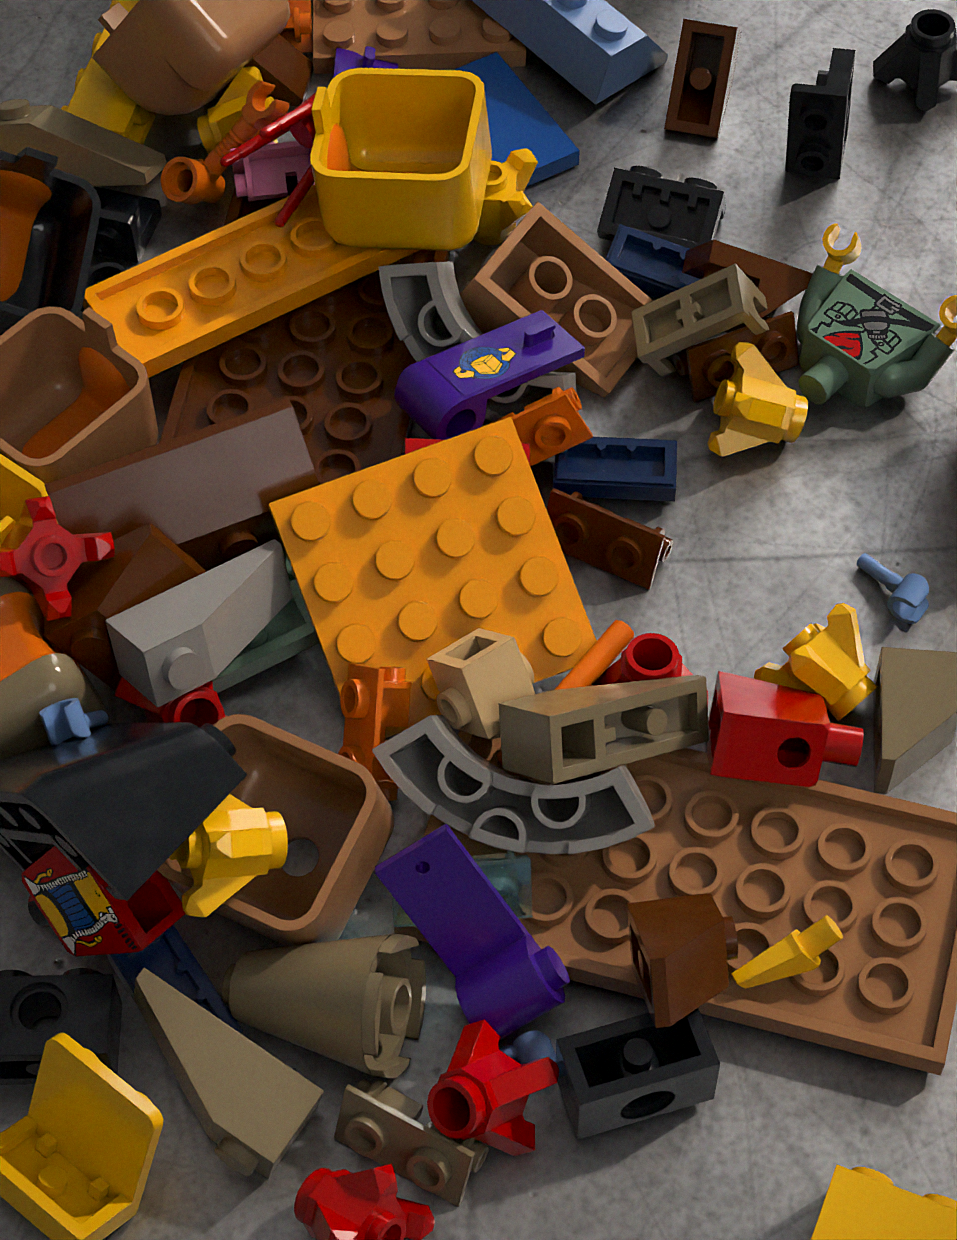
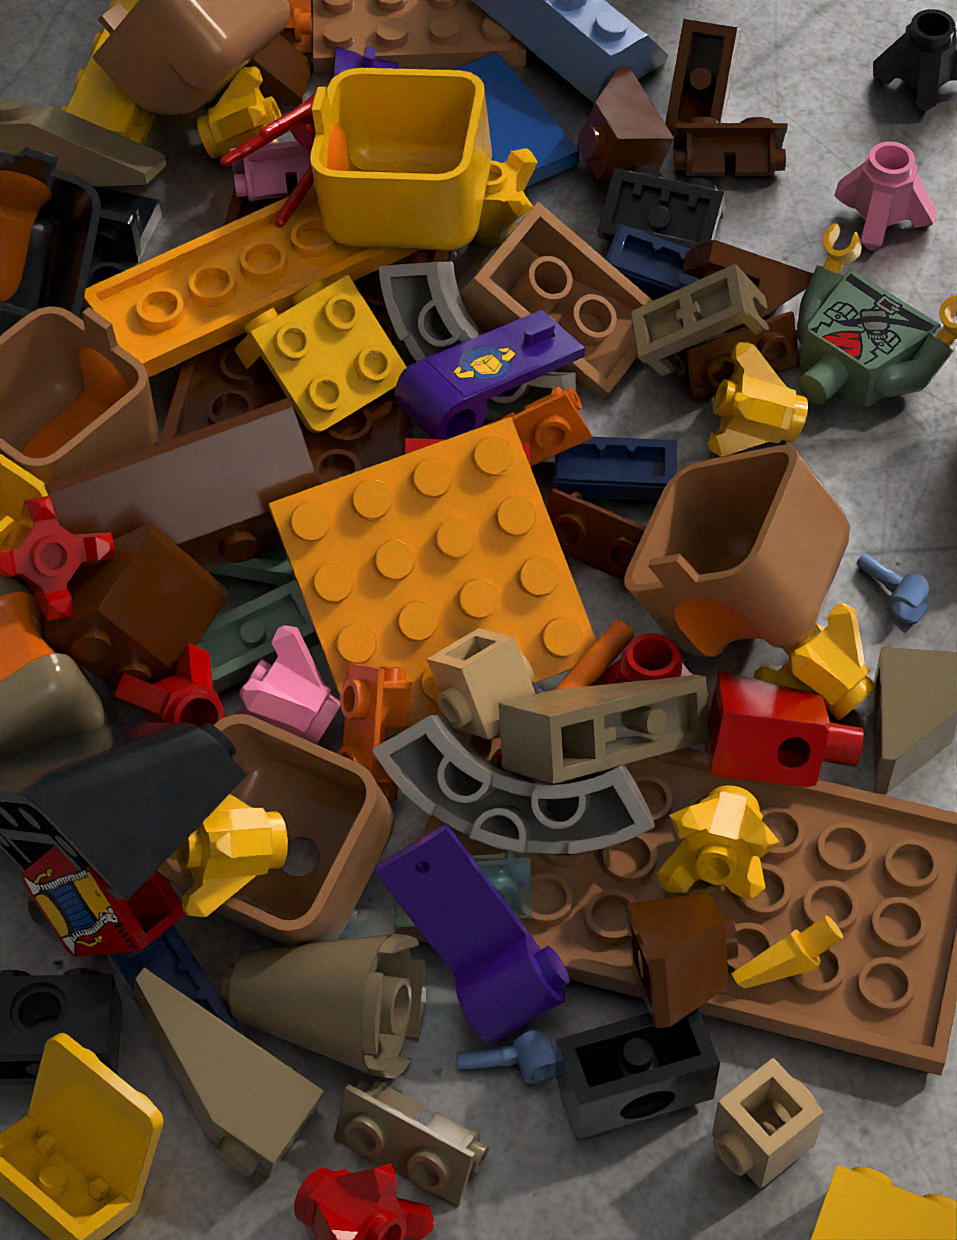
medium blue hand [39,698,108,746] -> none
light grey slope [105,539,293,707] -> none
orange brick [161,81,290,205] -> none
red rock [427,1019,559,1156] -> none
black bracket [785,48,856,179] -> none
none -> bright pink rock [233,625,341,745]
none -> yellow bracket [234,275,407,433]
none -> reddish brown slope [576,67,674,182]
none -> medium nougat piece [624,445,850,658]
none -> yellow rock [656,785,780,900]
none -> reddish brown hinge [672,117,788,177]
none -> tan brick [712,1058,824,1189]
none -> bright pink rock [834,142,937,251]

